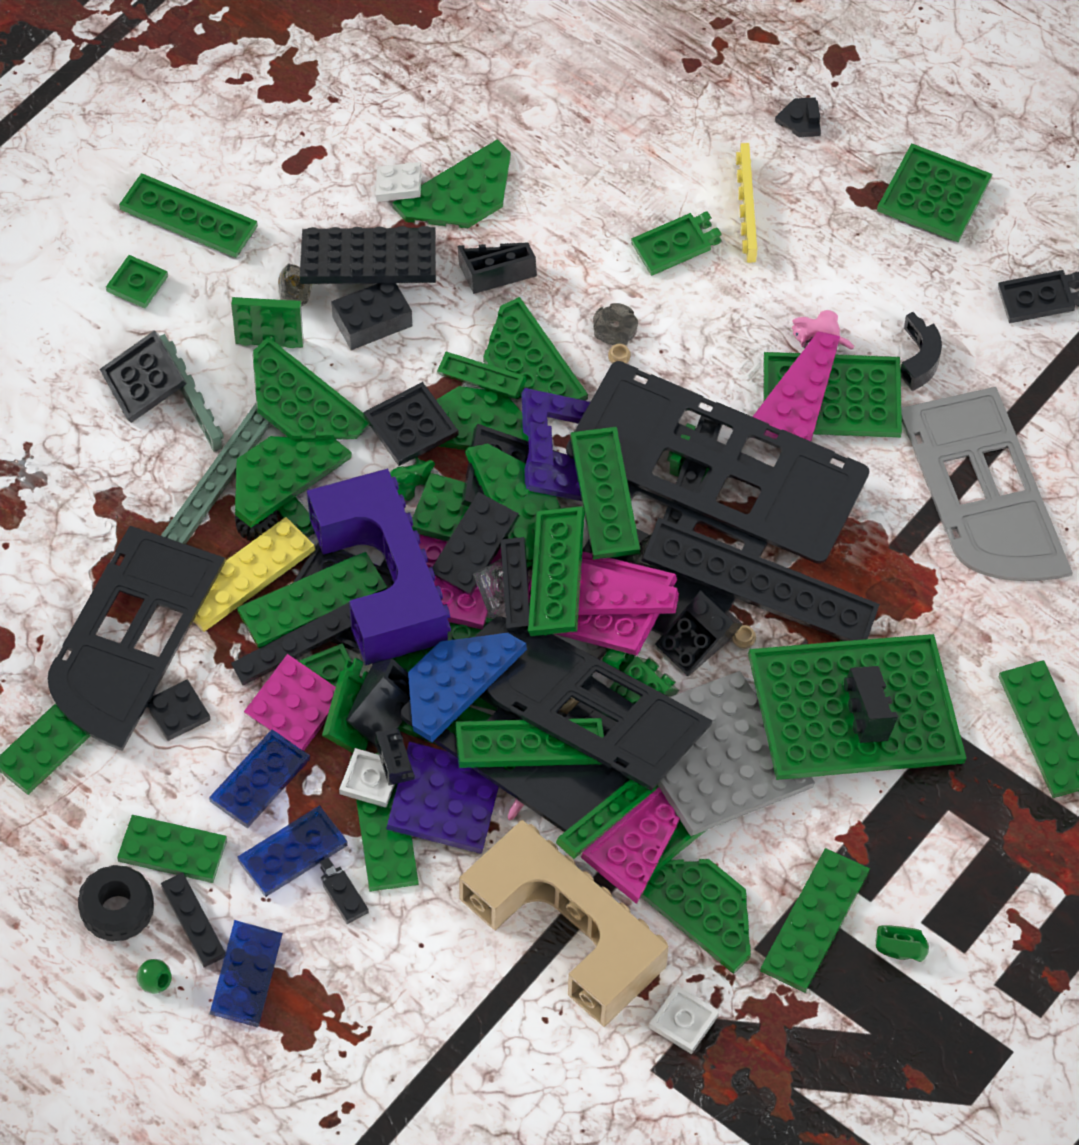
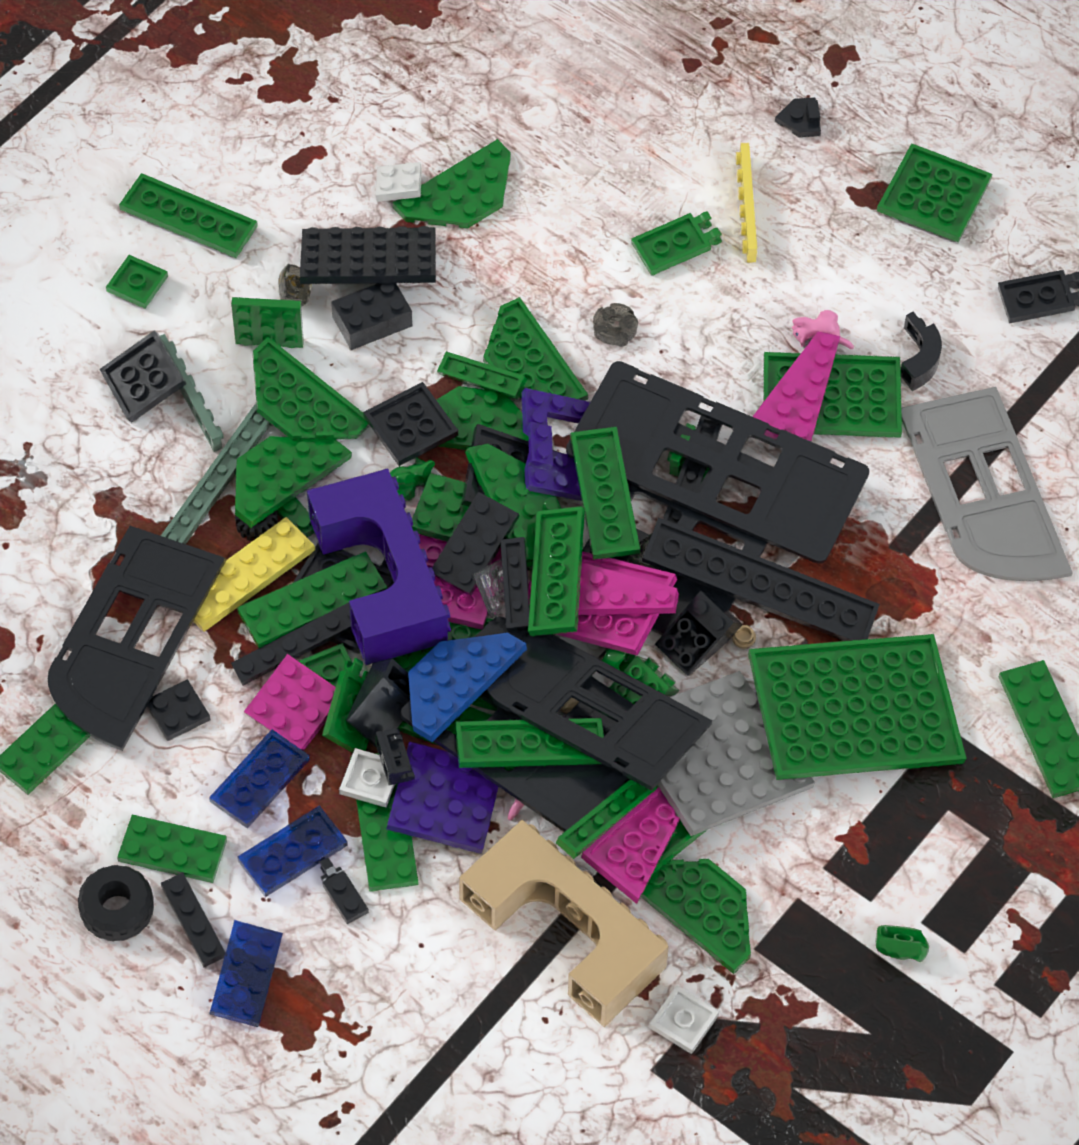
green piece [136,959,172,994] -> none
black wedge [457,242,537,294] -> none
tan plate [608,344,631,363] -> none
green plate [760,848,870,993] -> none
black wedge [844,666,898,743] -> none

